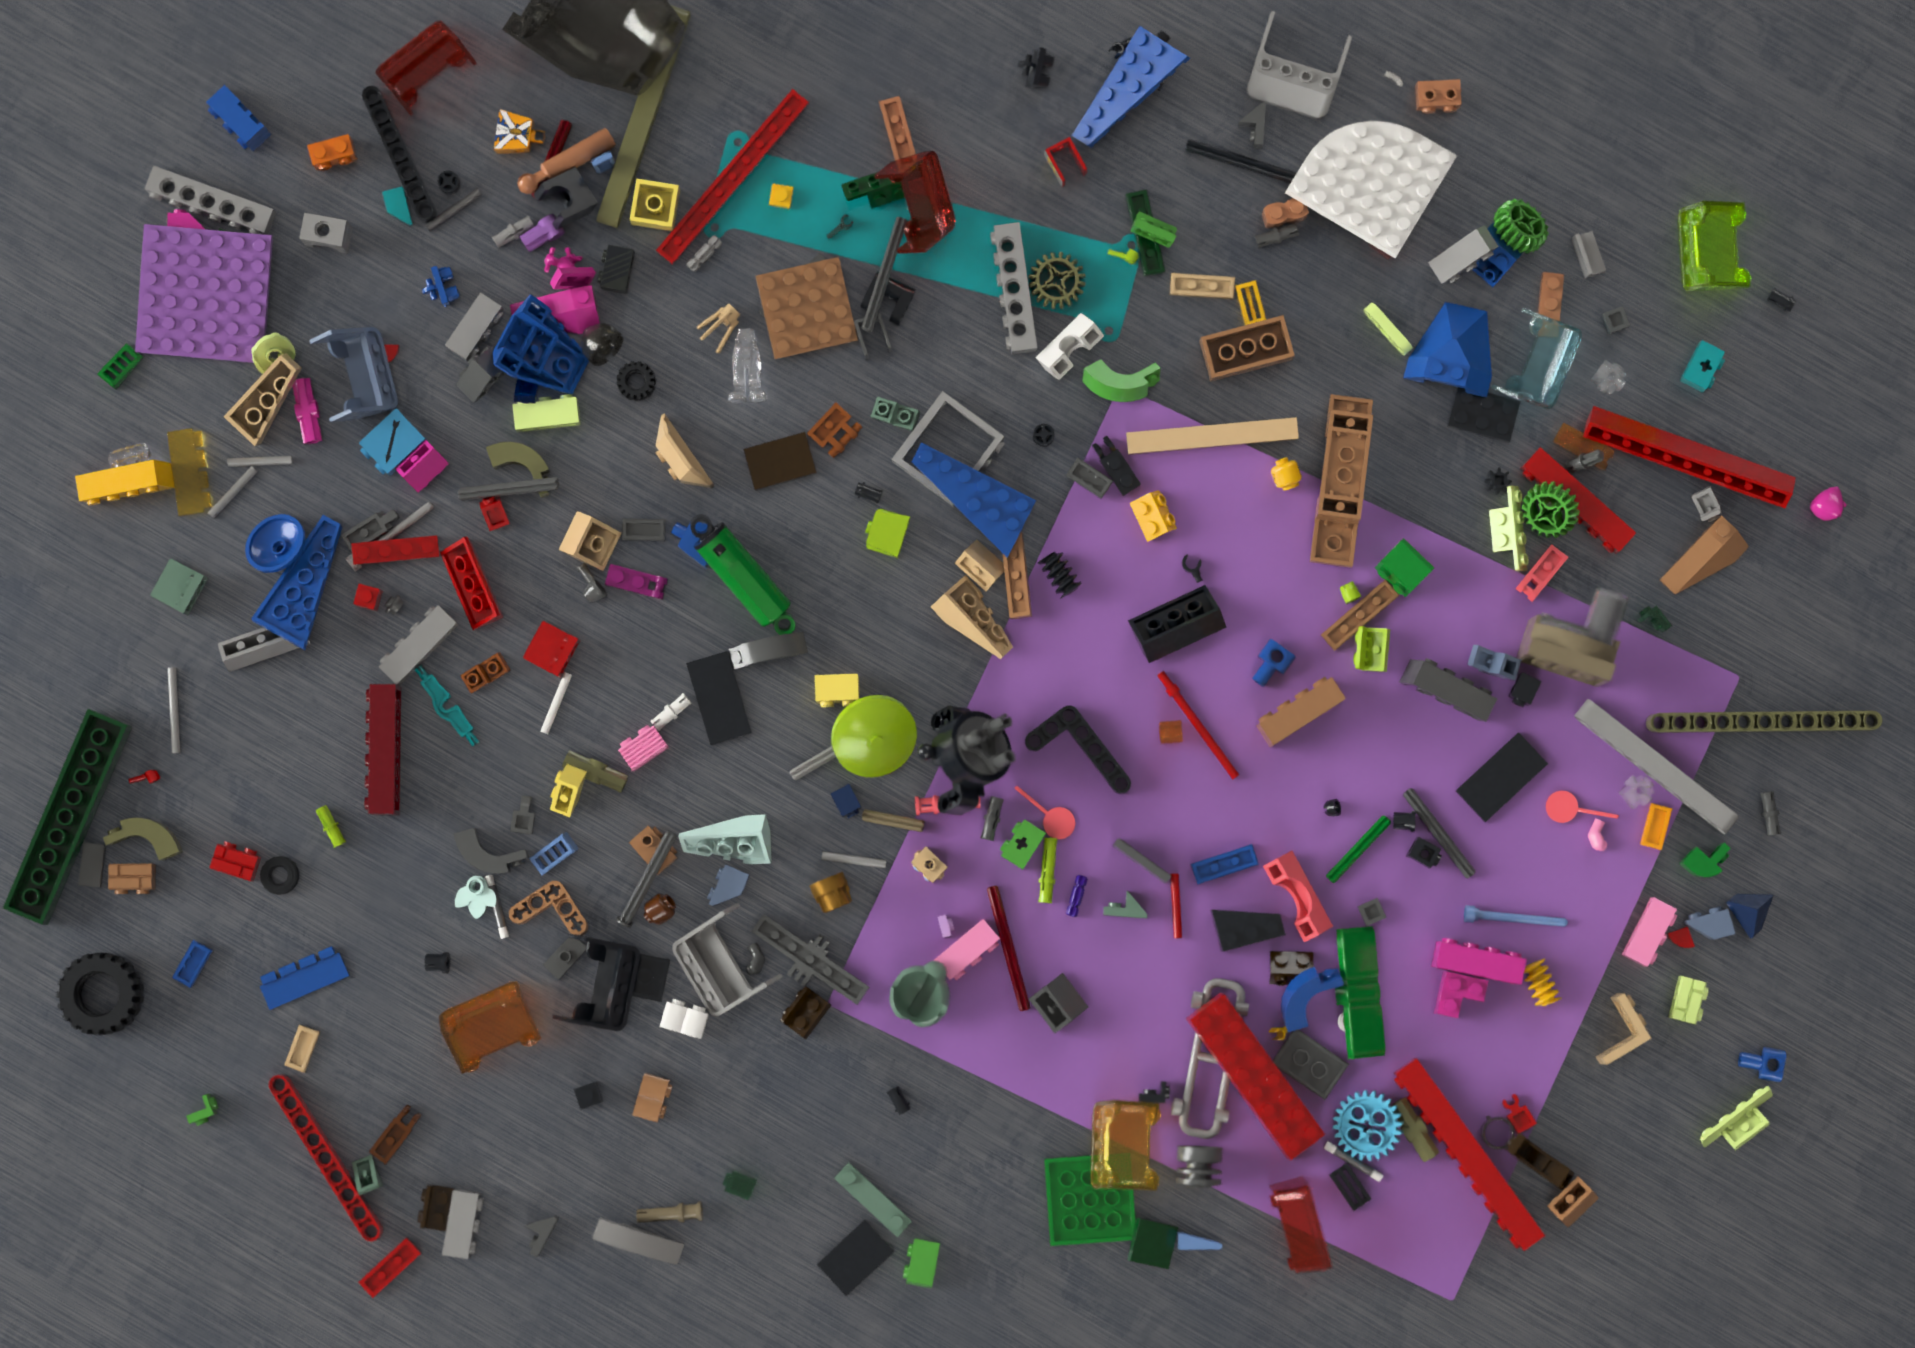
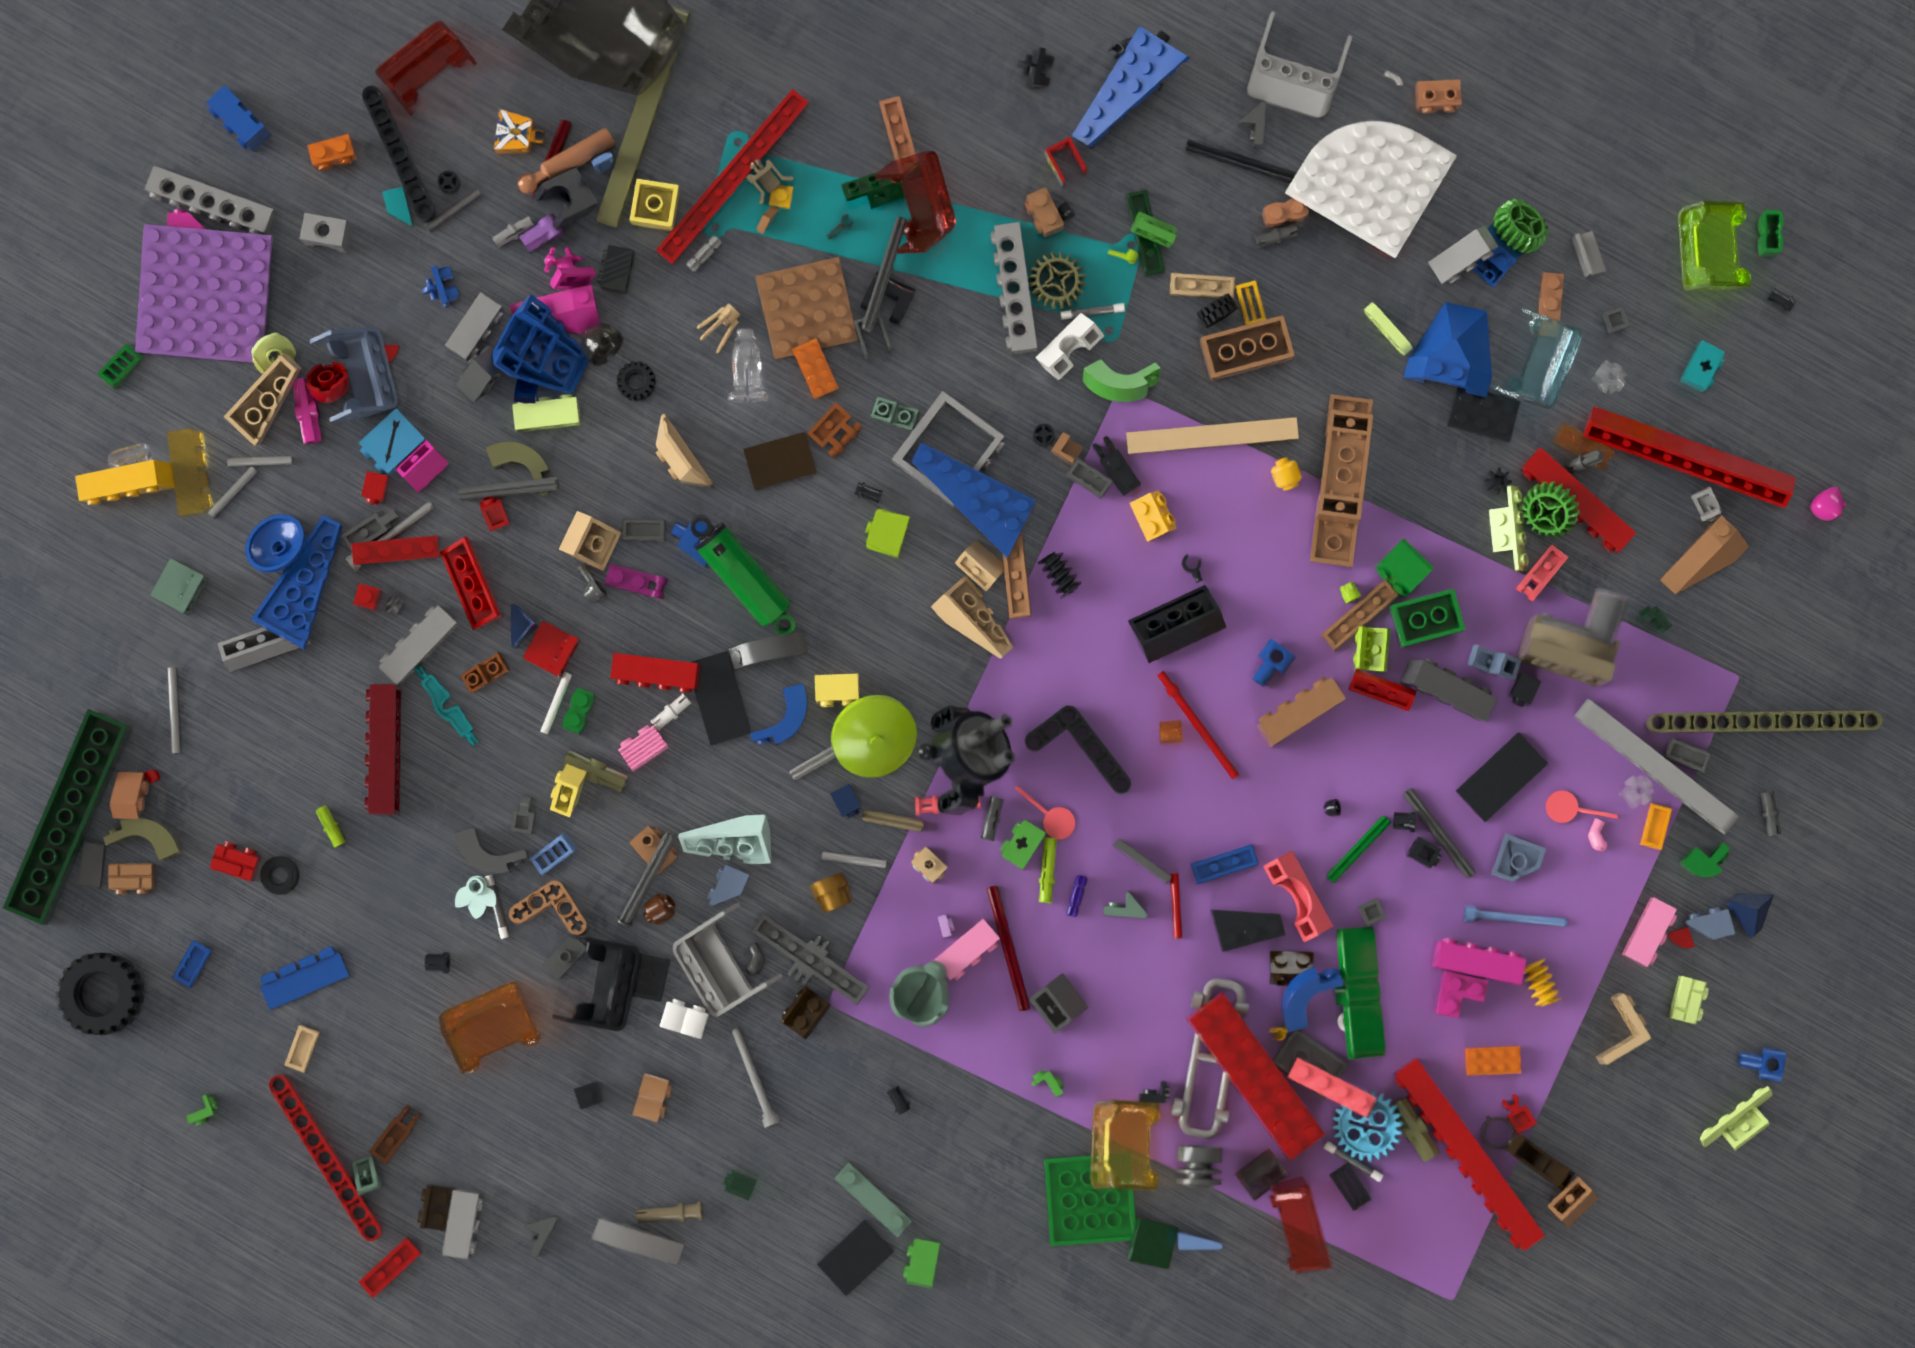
none -> nougat brick [110,772,149,819]
none -> red cylinder [306,361,350,403]
none -> red brick [361,471,390,505]
none -> dark blue slope [511,604,539,648]
none -> green brick [563,688,595,735]
none -> red brick [610,653,701,693]
none -> light grey piece [732,1028,781,1128]
none -> dark tan piece [746,158,793,204]
none -> blue arch [750,683,808,745]
none -> medium nougat tile [757,206,779,234]
none -> orange piece [792,338,838,399]
none -> medium nougat brick [1024,187,1064,239]
none -> bright green bracket [1031,1069,1065,1097]
none -> medium nougat panel [1051,432,1083,465]
none -> black hinge [1057,201,1075,221]
none -> flat silver bar [1060,303,1125,320]
none -> black tyre [1197,293,1238,328]
none -> clear smoke brick [1235,1148,1289,1201]
none -> coral arch [1288,1058,1378,1118]
none -> red plate [1348,669,1417,711]
none -> green brick [1389,588,1466,649]
none -> orange piece [1464,1046,1521,1075]
none -> sand blue plate [1491,834,1547,882]
none -> dark grey plate [1663,737,1712,774]
none -> green brick [1757,210,1784,257]

